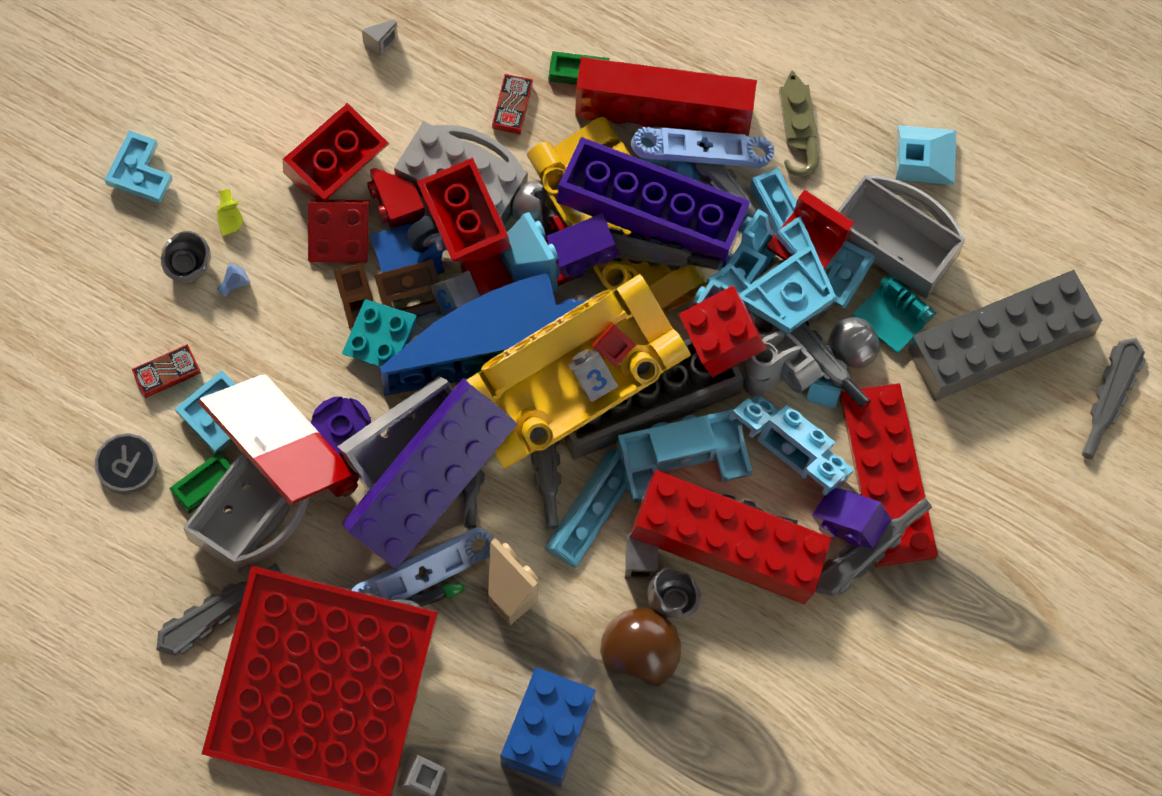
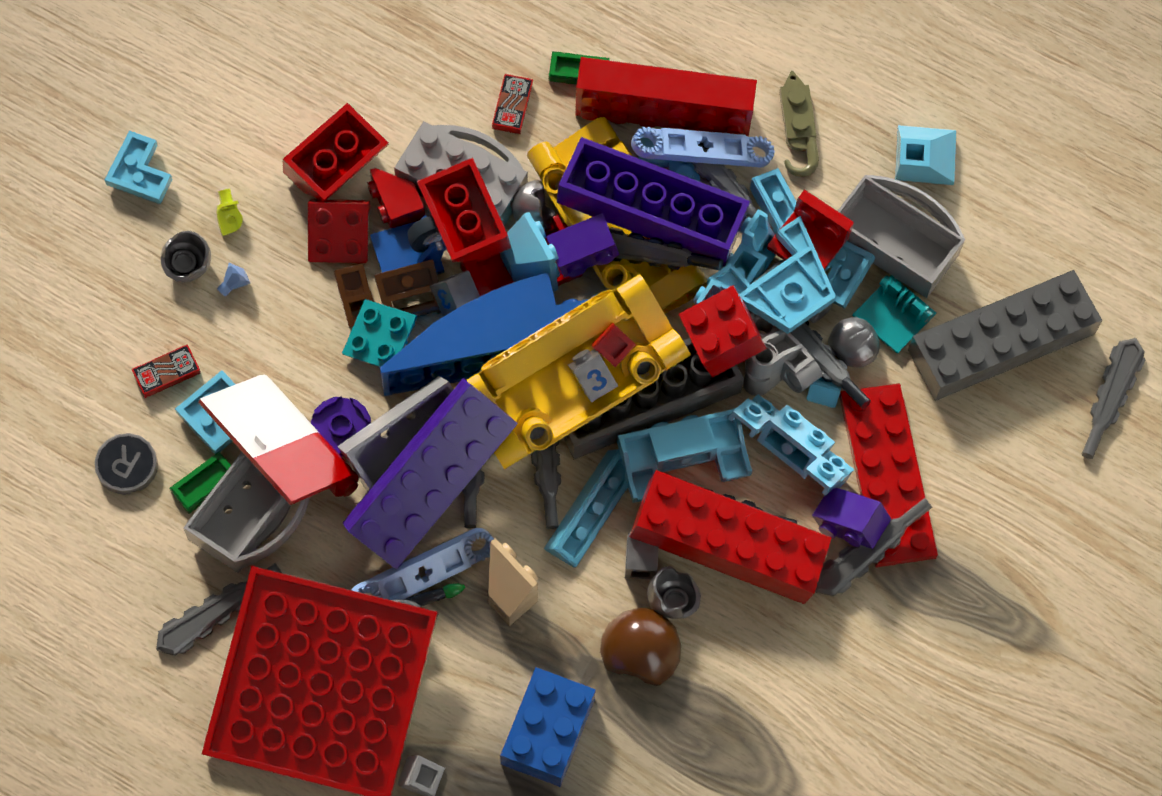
light grey slope [362,20,398,56] -> none

